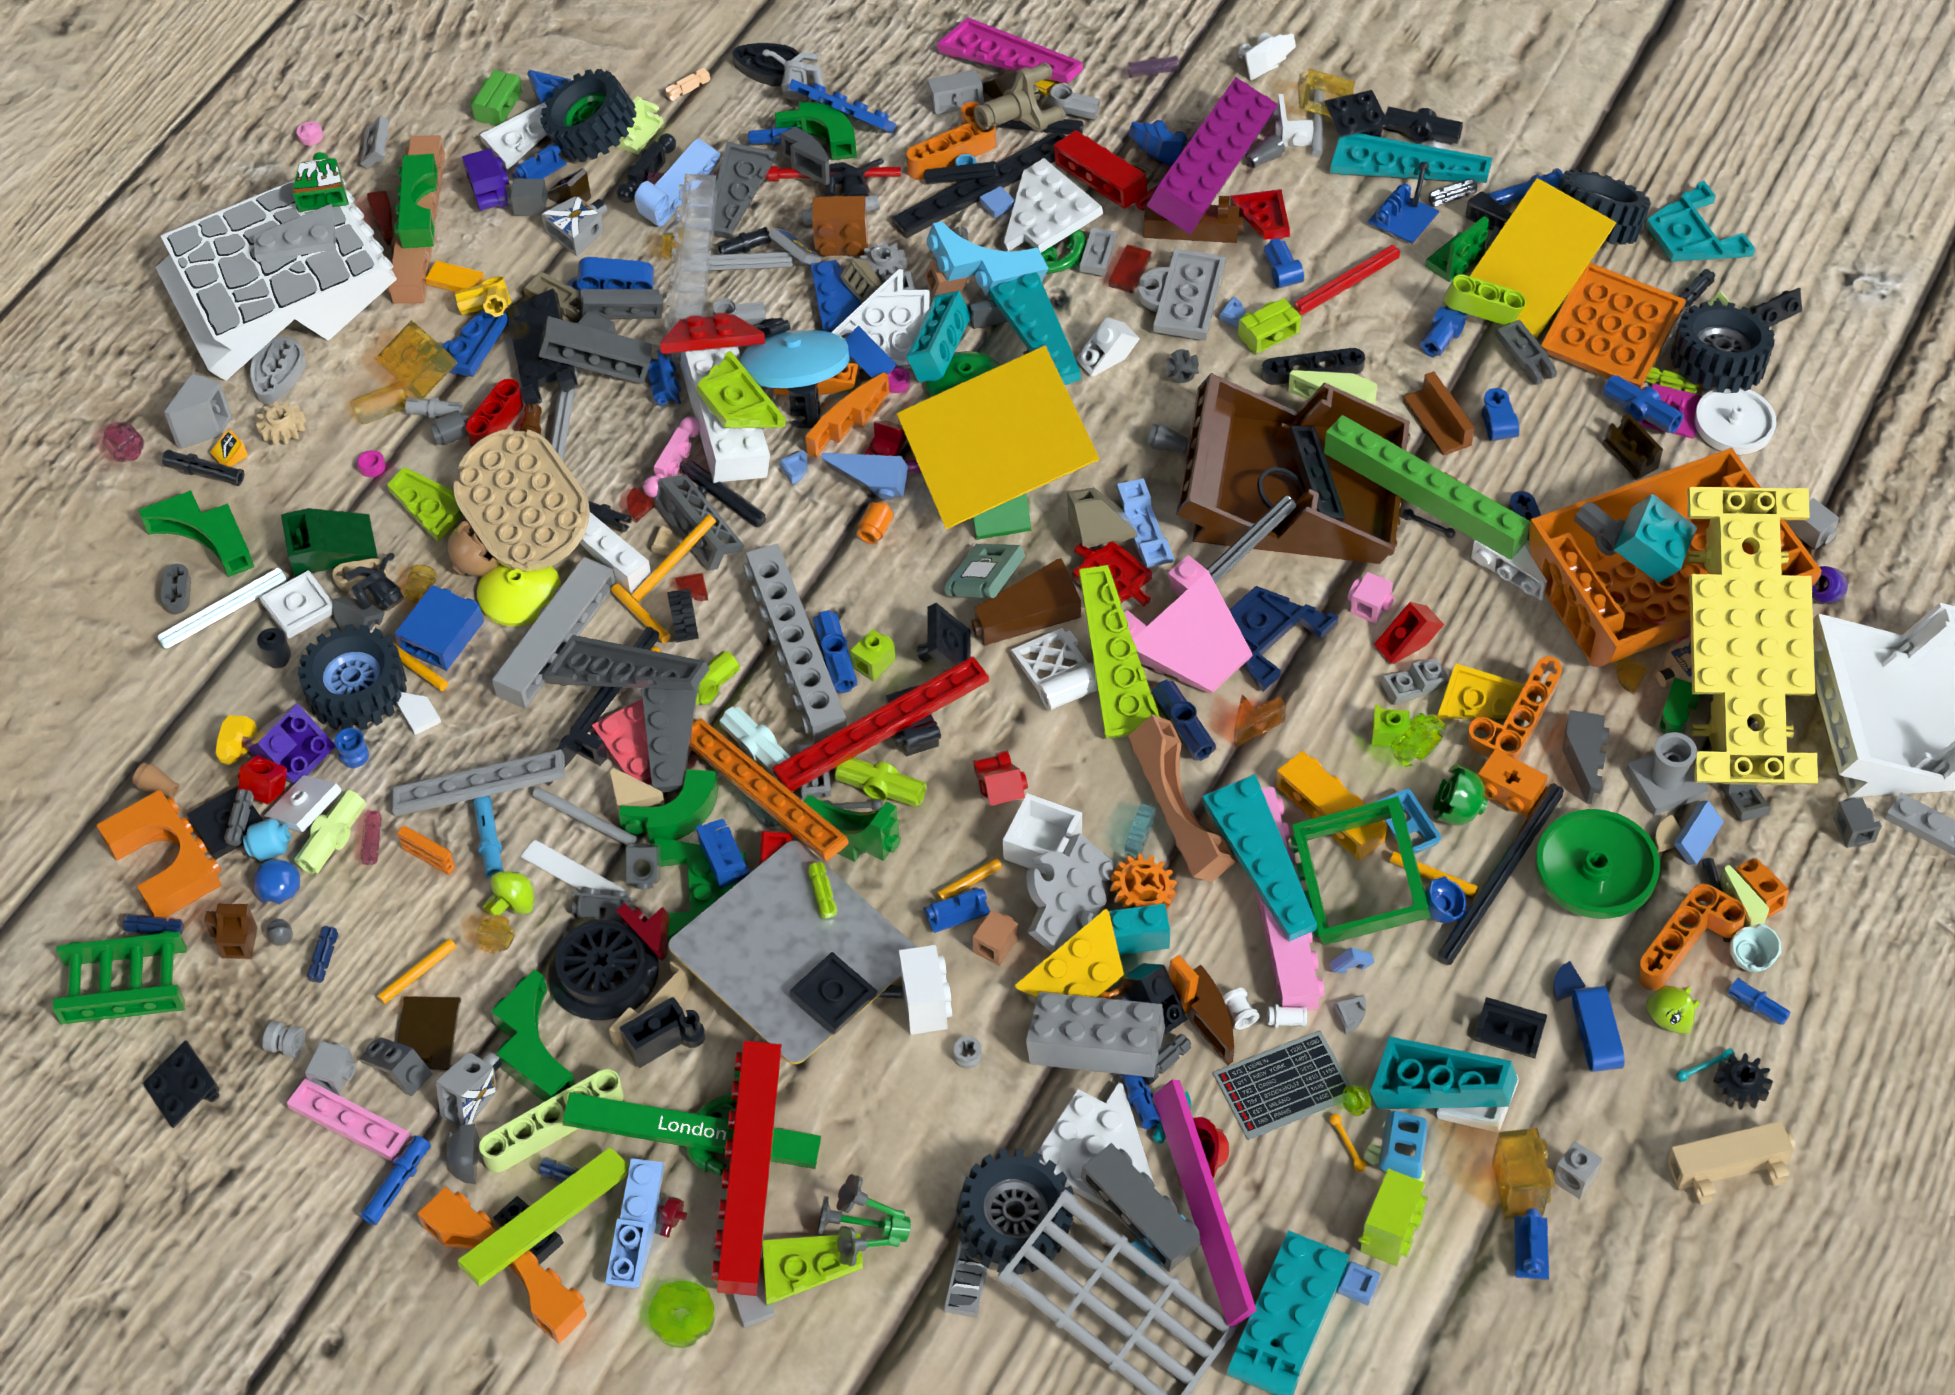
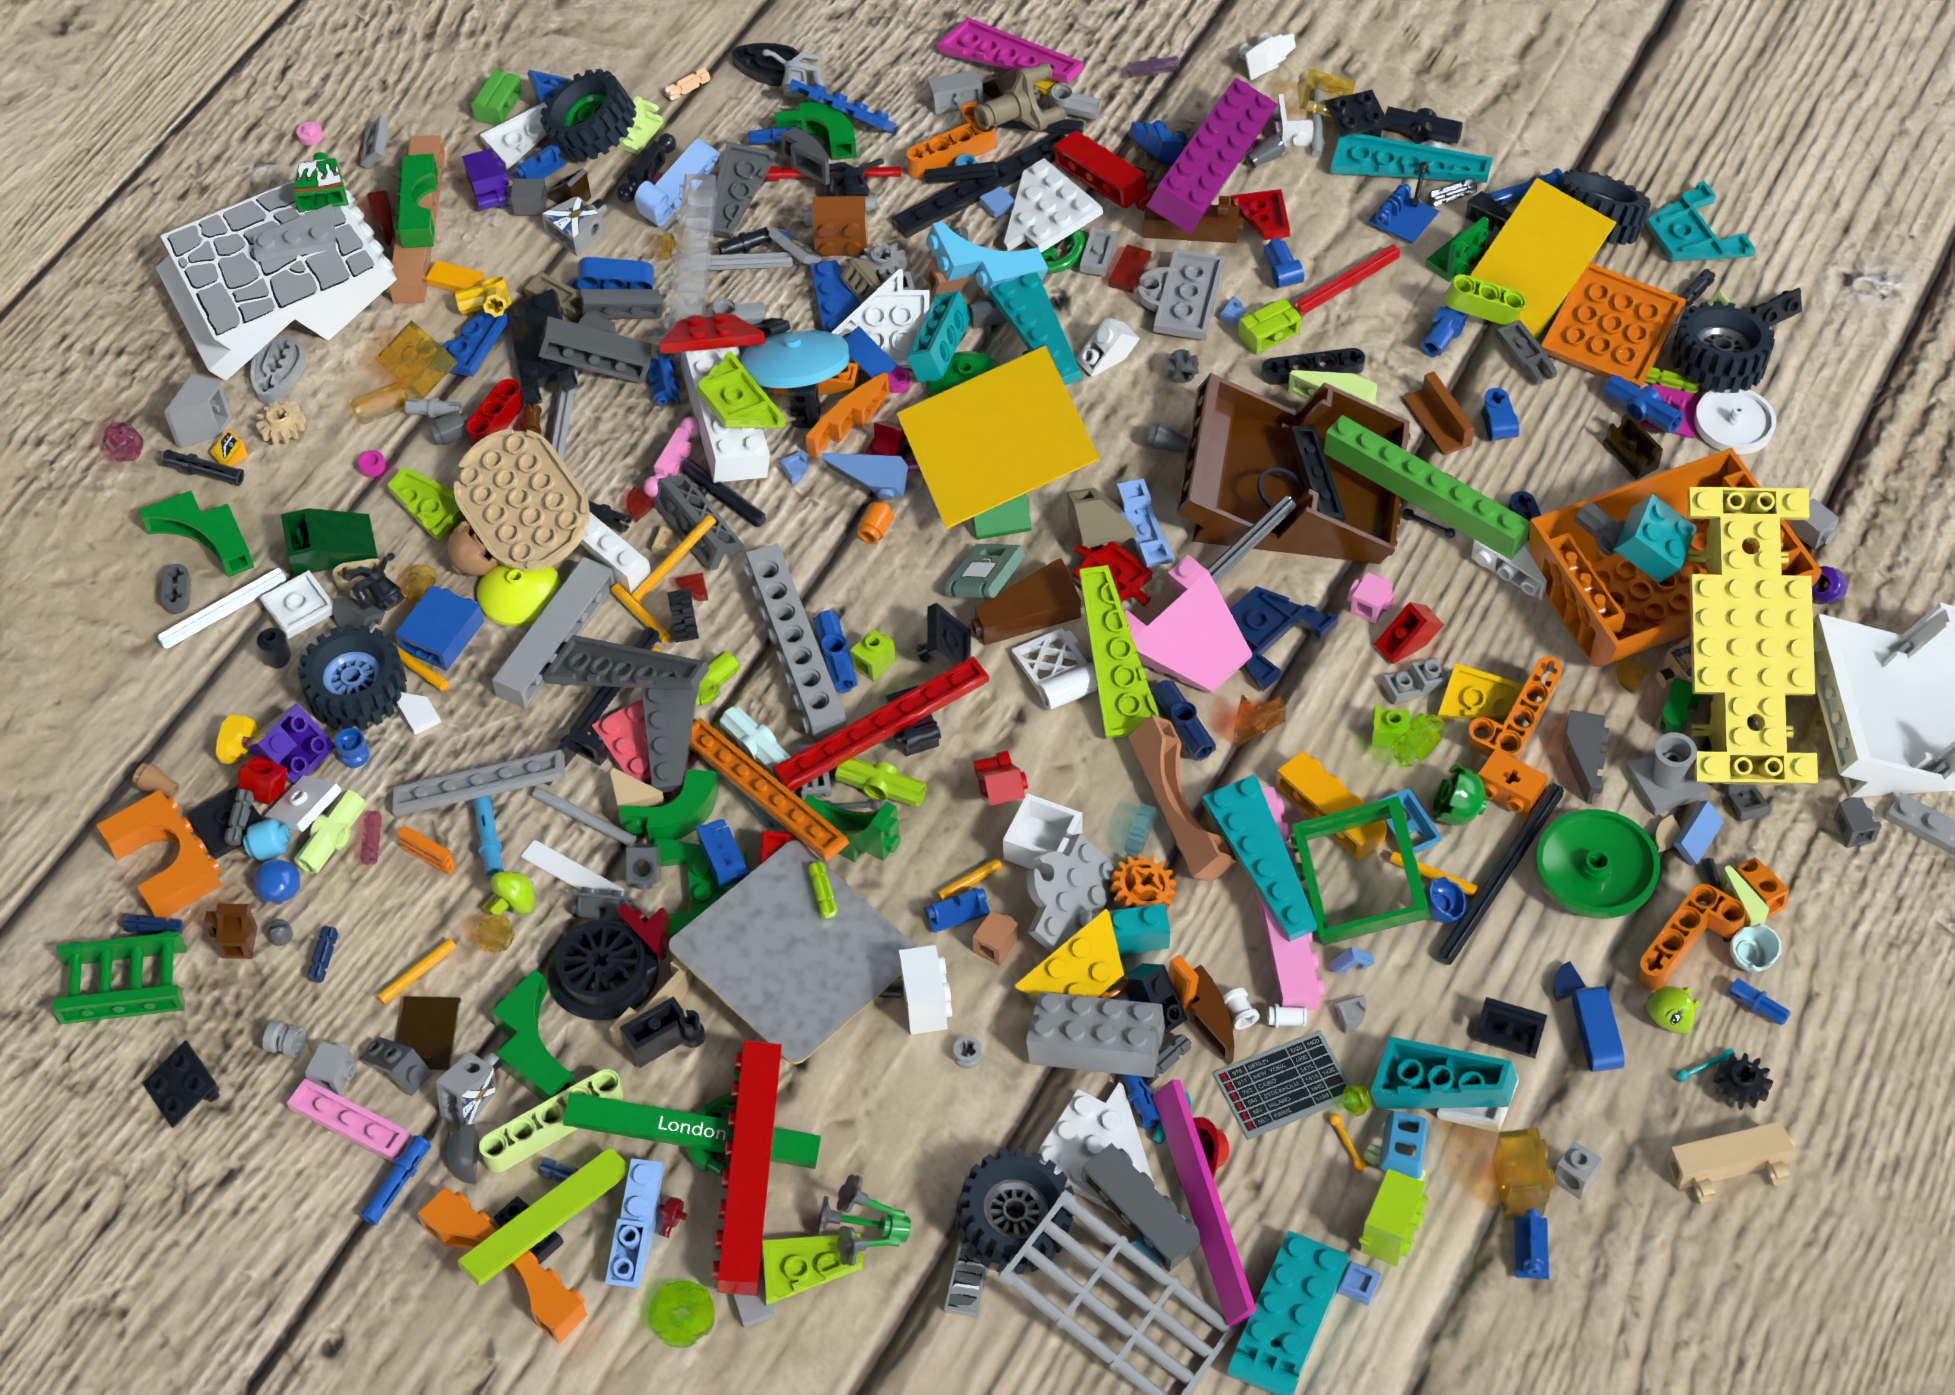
black plate [789,952,878,1035] -> none

